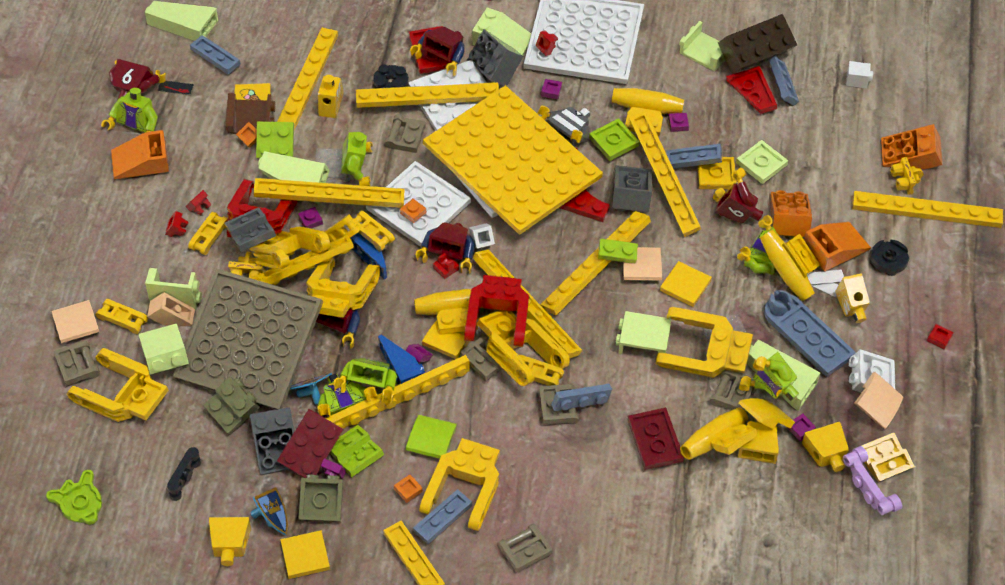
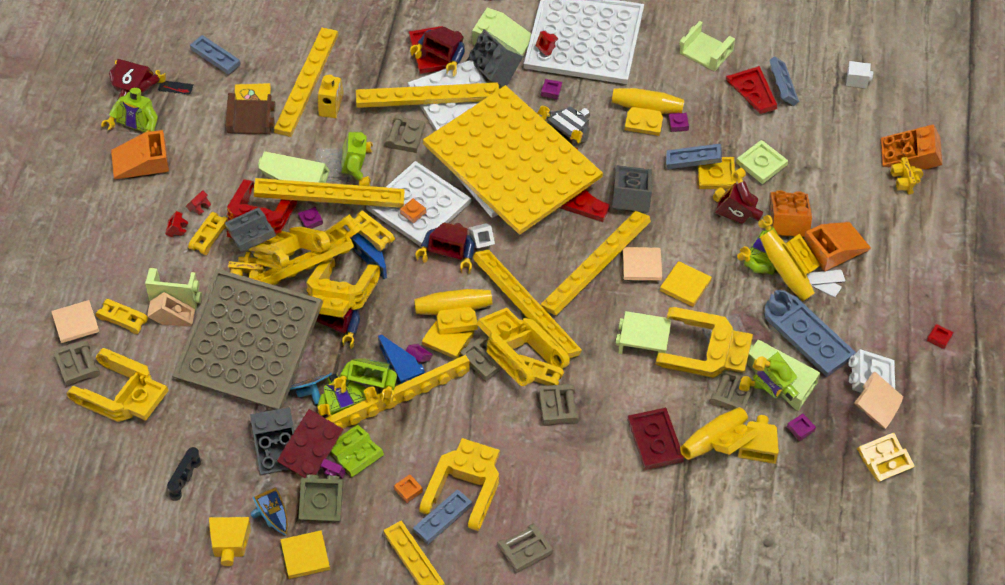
lime tile [46,470,102,525] -> none
yellowish green panel [139,323,189,375] -> none
yellowish green slope [145,1,218,41] -> none
olive plate [203,376,260,435] -> none
orange plate [236,122,257,148] -> none
lime plate [256,121,294,159] -> none
black plate [373,64,409,89] -> none
lime slope [406,414,457,459] -> none
red tile [433,253,459,279] -> none
red plate [464,275,529,347] -> none
sand blue plate [551,384,612,411] -> none
lime plate [589,118,640,161] -> none
lime plate [598,238,638,264] -> none
yellow plate [629,111,702,237] -> none
dark brown brick [718,14,797,74] -> none
yellow slope [738,398,795,429] -> none
yellow torso [802,422,849,472] -> none
yellow torso [835,273,869,323] -> none
lavender plate [843,446,902,515] -> none
yellow plate [852,191,1003,228] -> none
black plate [870,239,909,276] -> none

